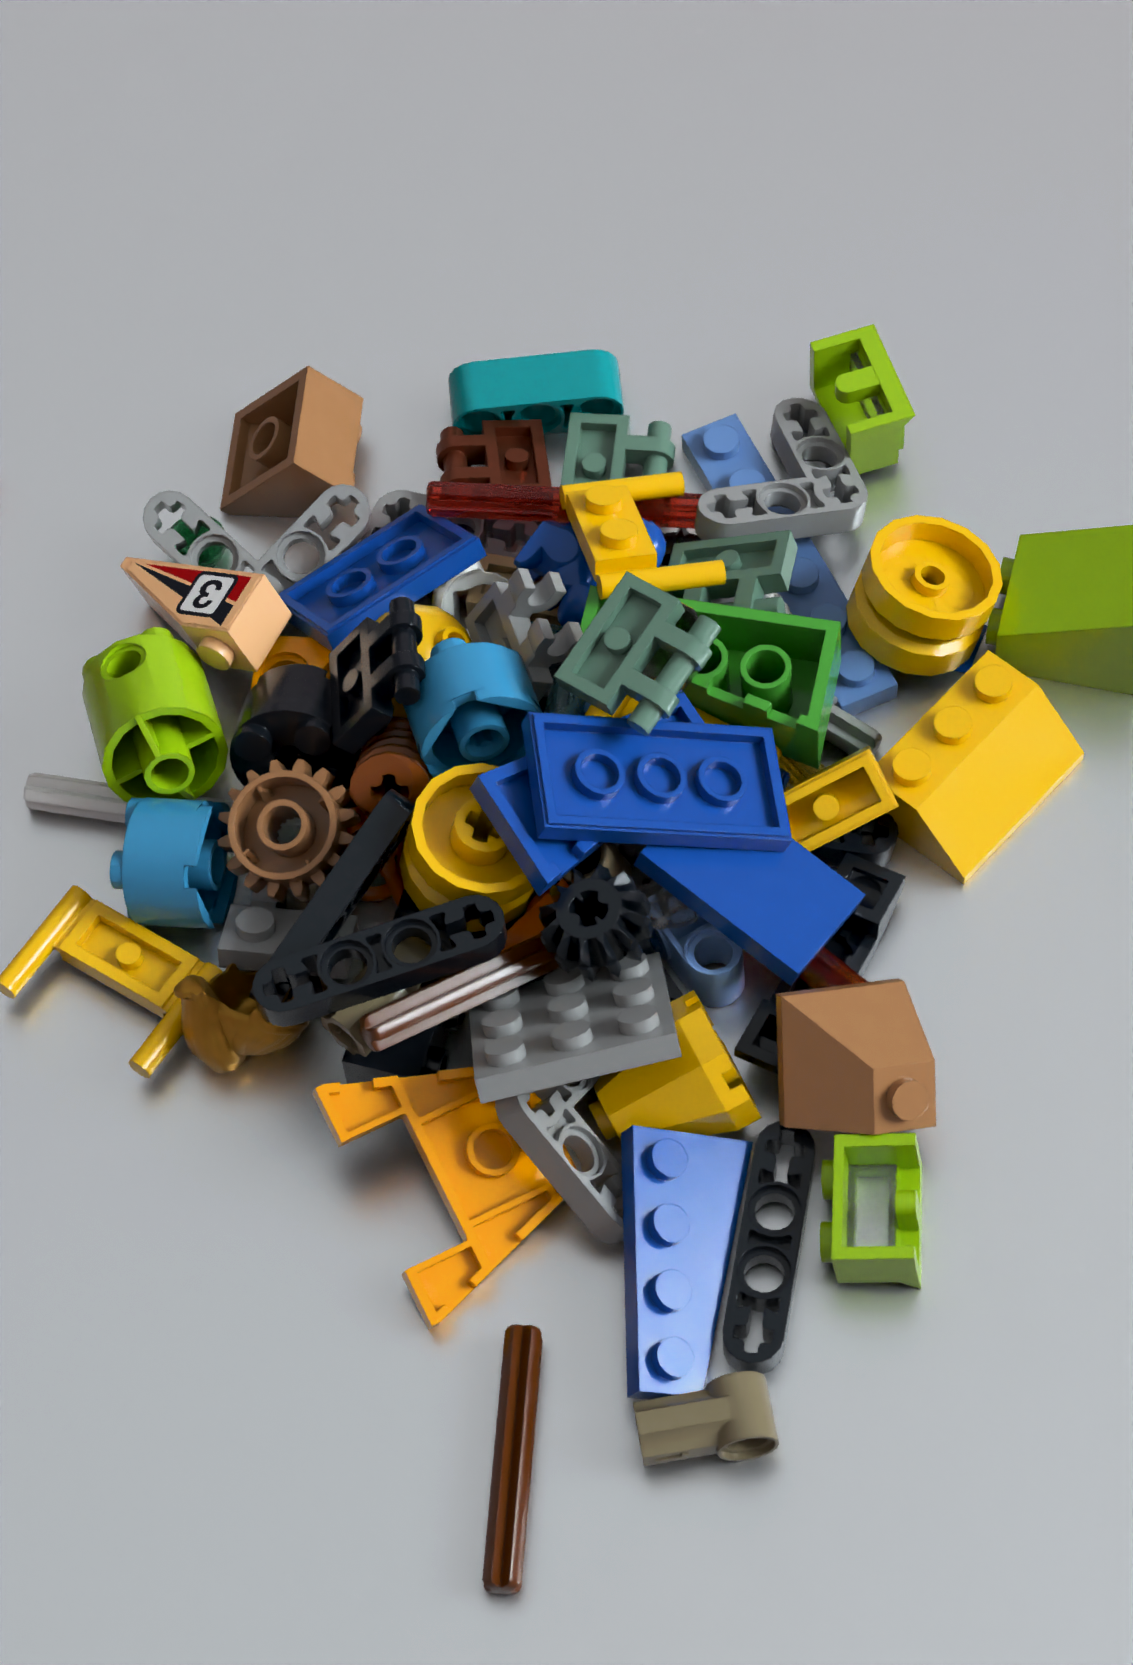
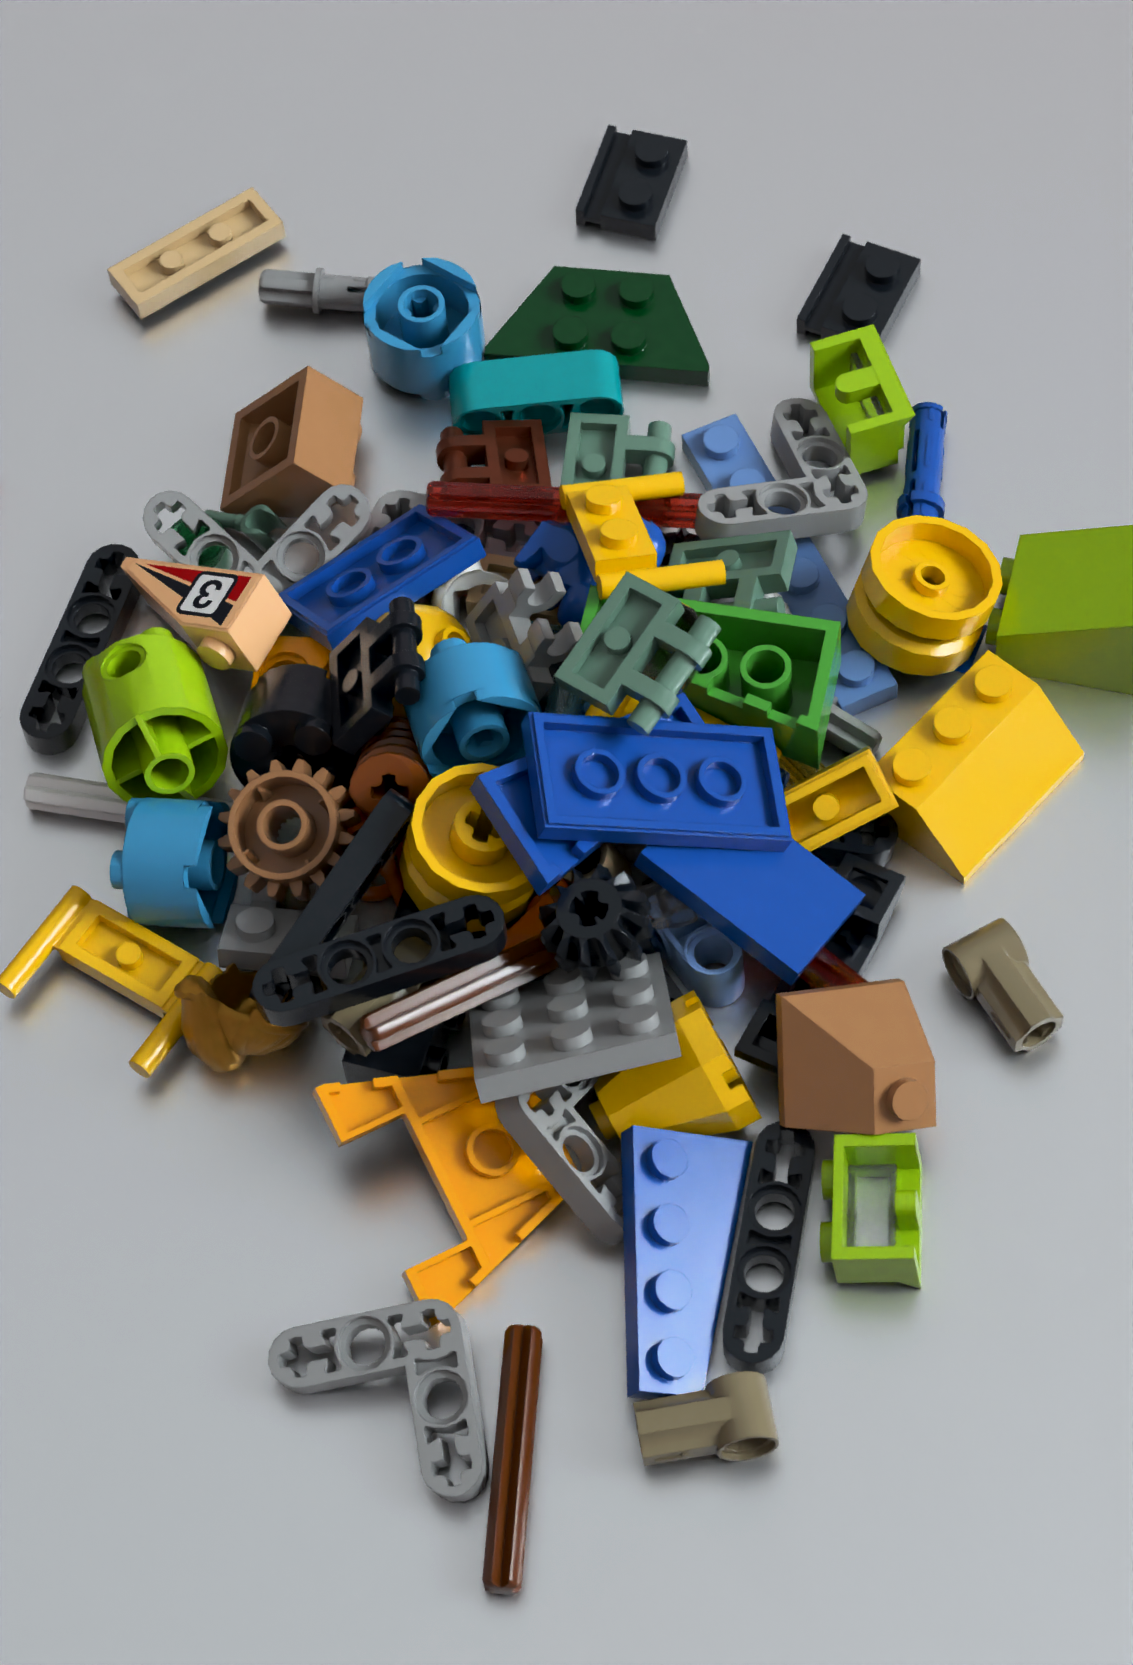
none -> black beam [19,544,141,755]
none -> tan plate [107,187,286,319]
none -> sand green hand [205,504,288,552]
none -> light grey axle [258,268,375,314]
none -> light grey beam [268,1299,489,1502]
none -> dark azure brick [363,258,486,401]
none -> dark green wing [484,266,710,386]
none -> black plate [575,125,688,241]
none -> black plate [797,234,921,343]
none -> blue pin [896,402,948,519]
none -> dark tan piece [942,918,1064,1052]

